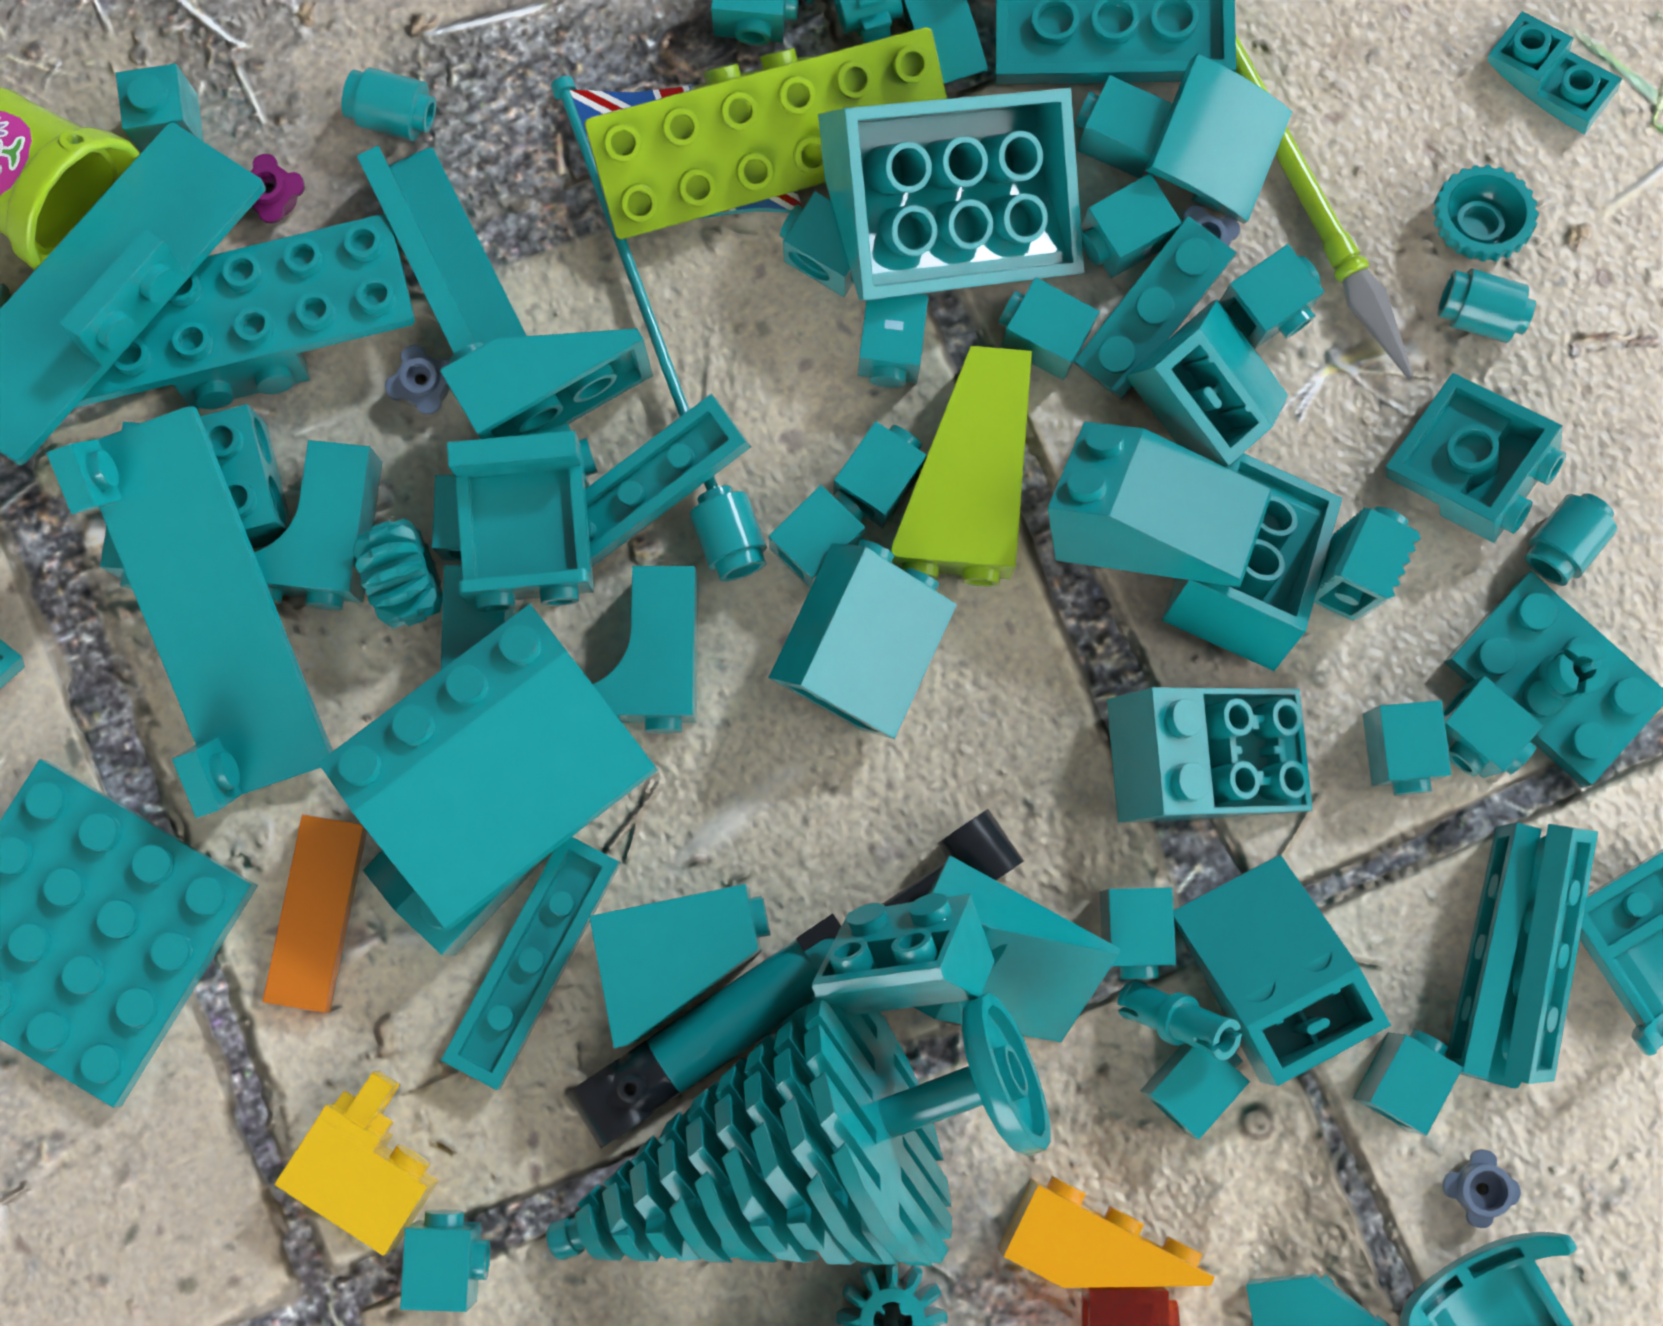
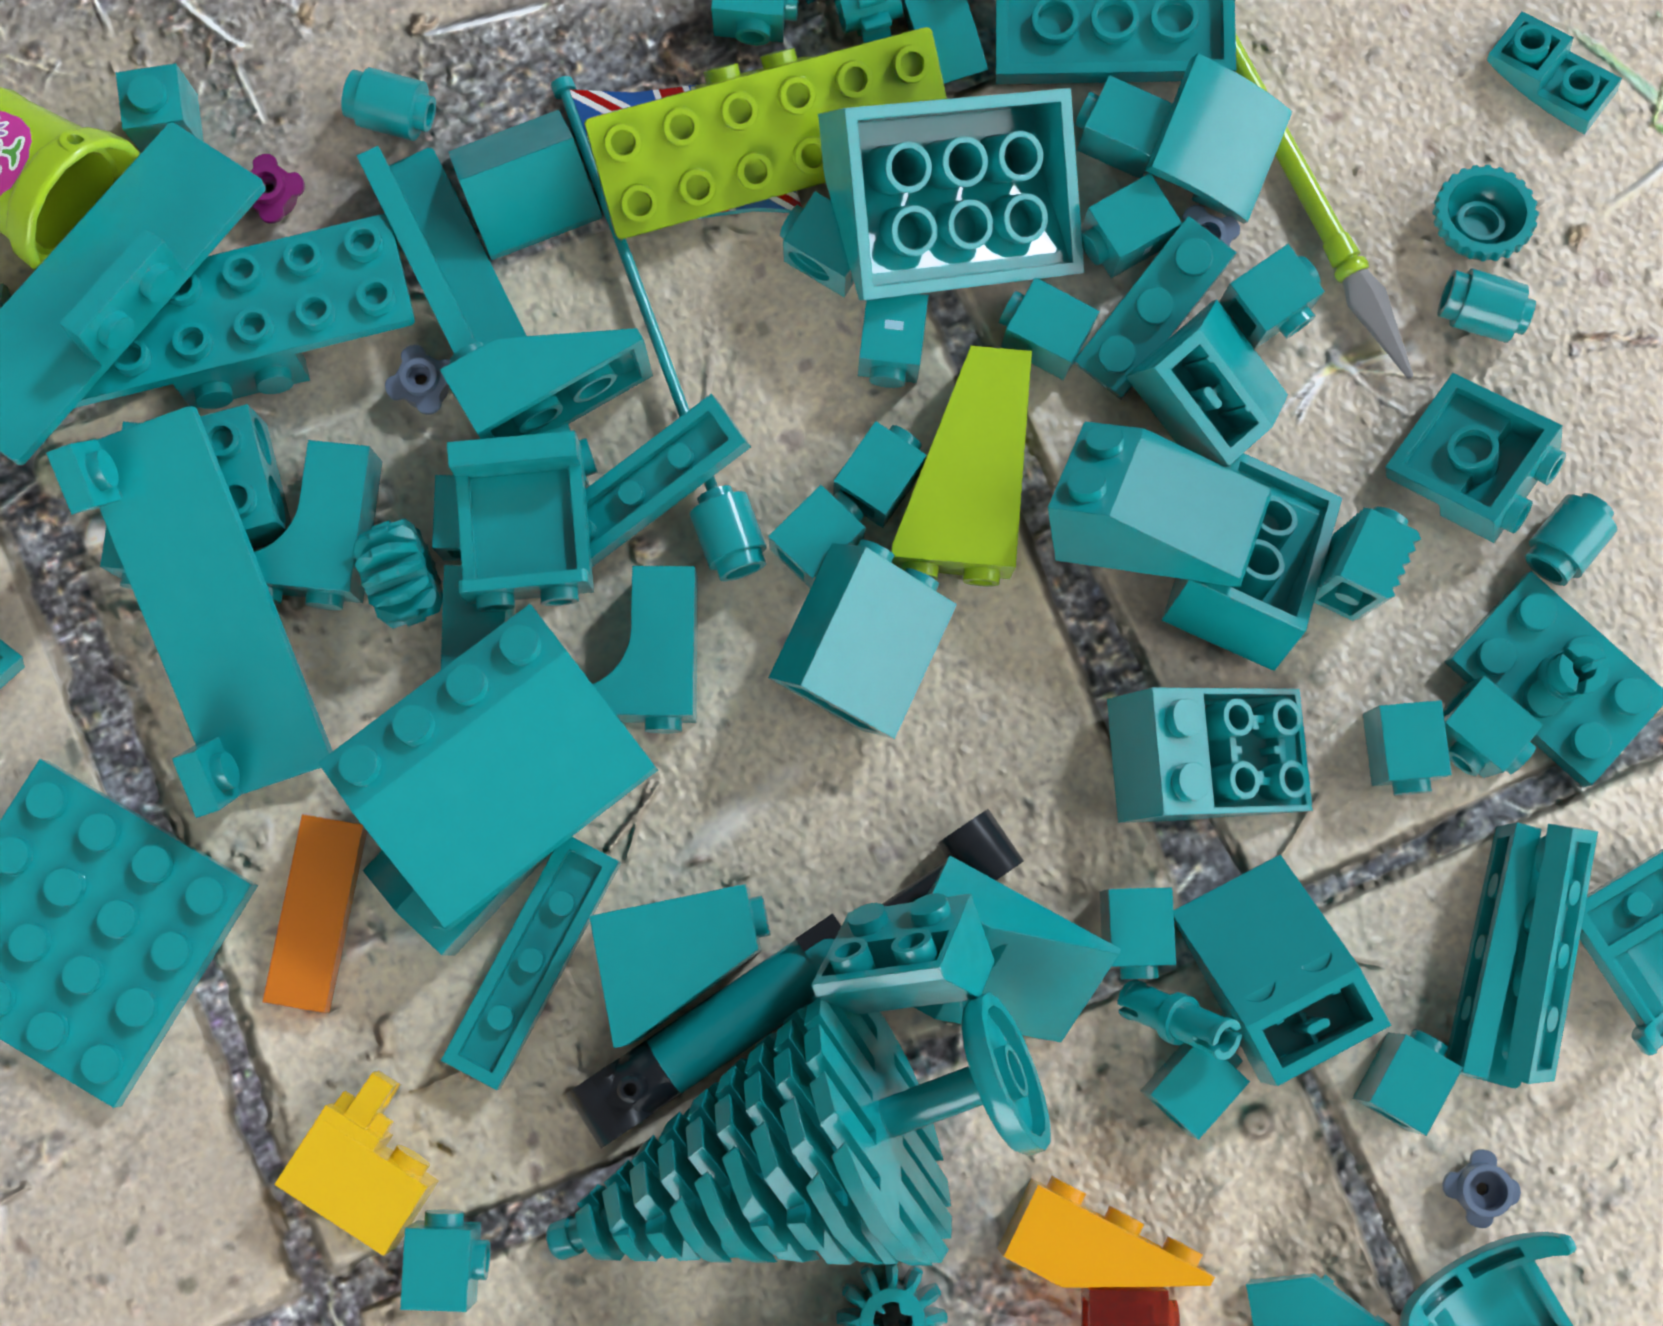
none -> teal slope [448,109,602,260]

